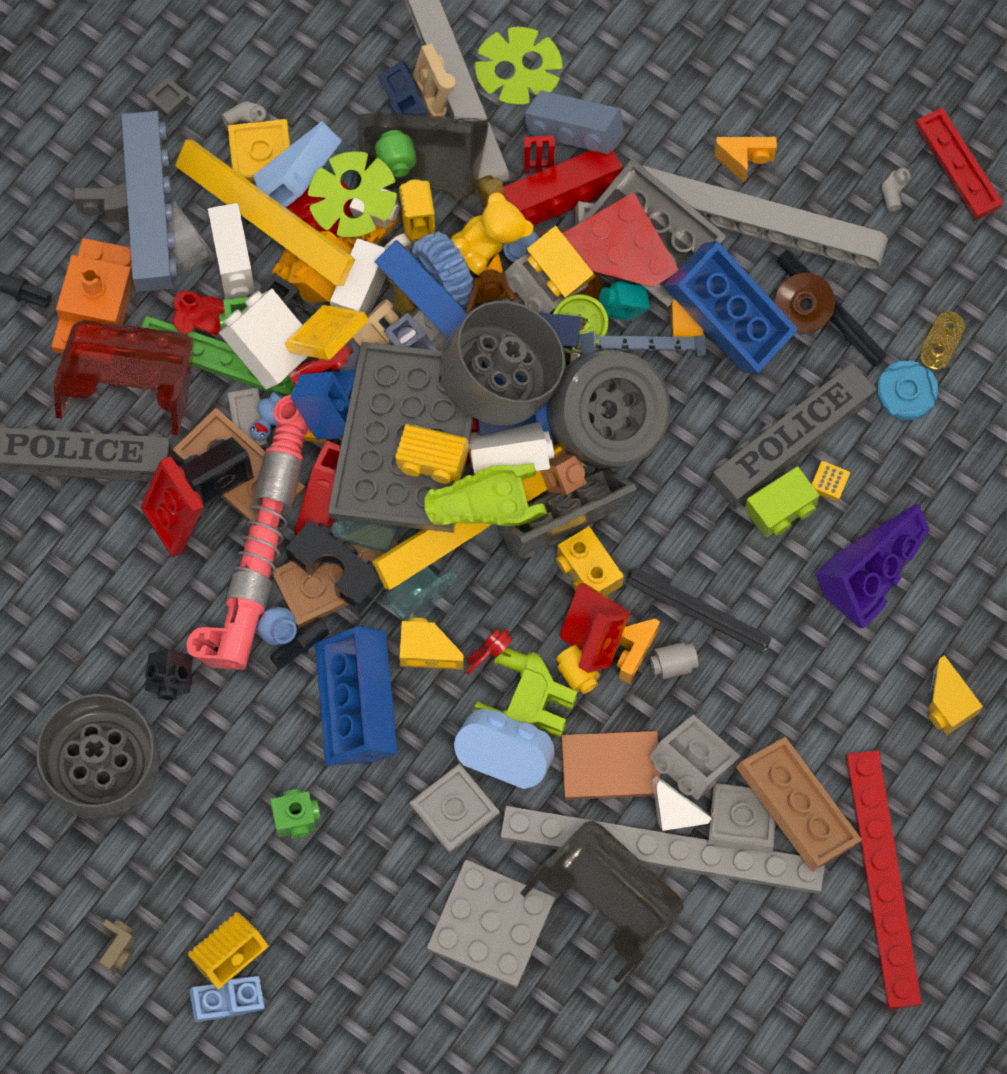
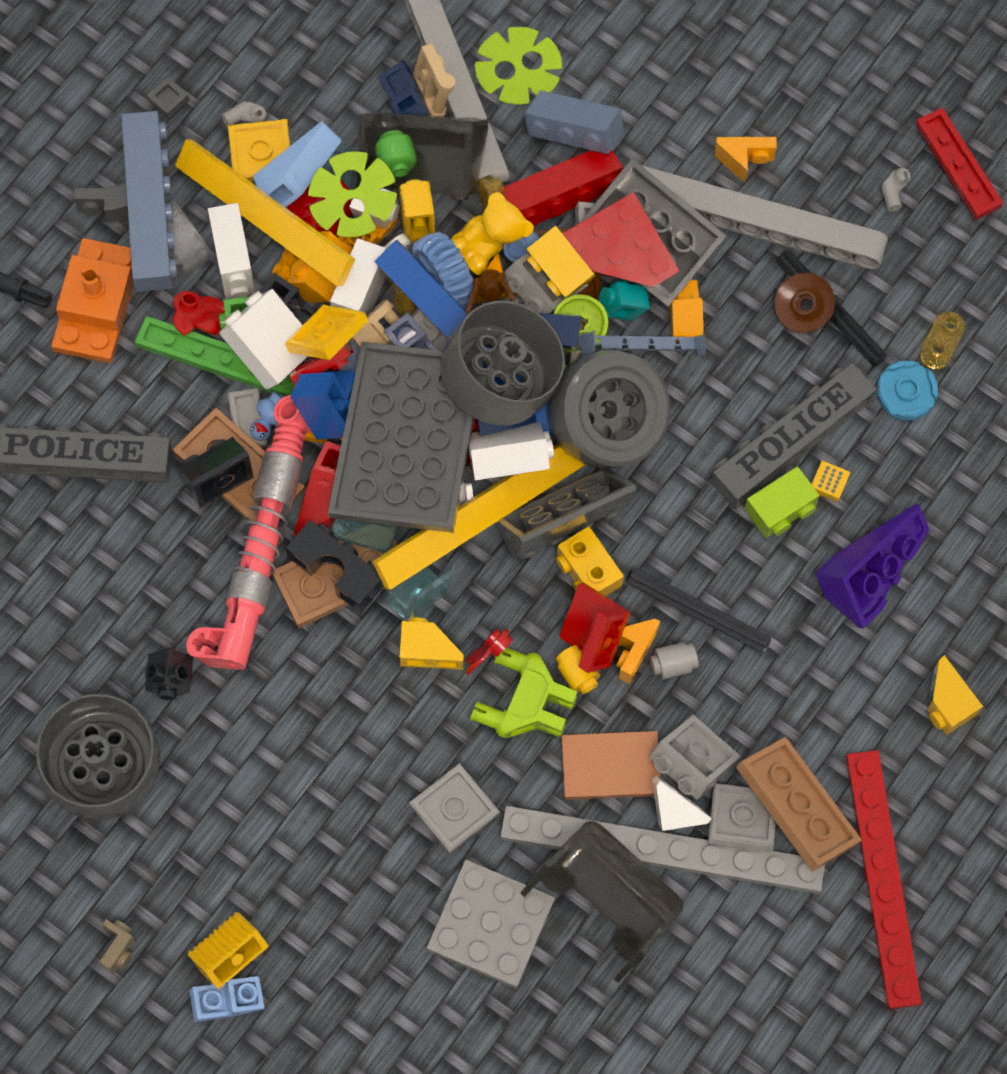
clear red windscreen [53,320,193,435] -> none
red plate [140,456,204,557] -> none
medium blue animal [256,606,297,645] -> none
black axle [270,618,329,669] -> none
bright green brick [270,789,321,839] -> none
blue slope [315,626,397,766] -> none
yellow brick [395,424,469,484] -> none
lime animal [424,463,547,527] -> none
light blue brick [454,709,554,789] -> none
red tile [523,136,555,174] -> none
nougat brick [540,450,586,495] -> none
blue brick [663,241,798,373] -> none

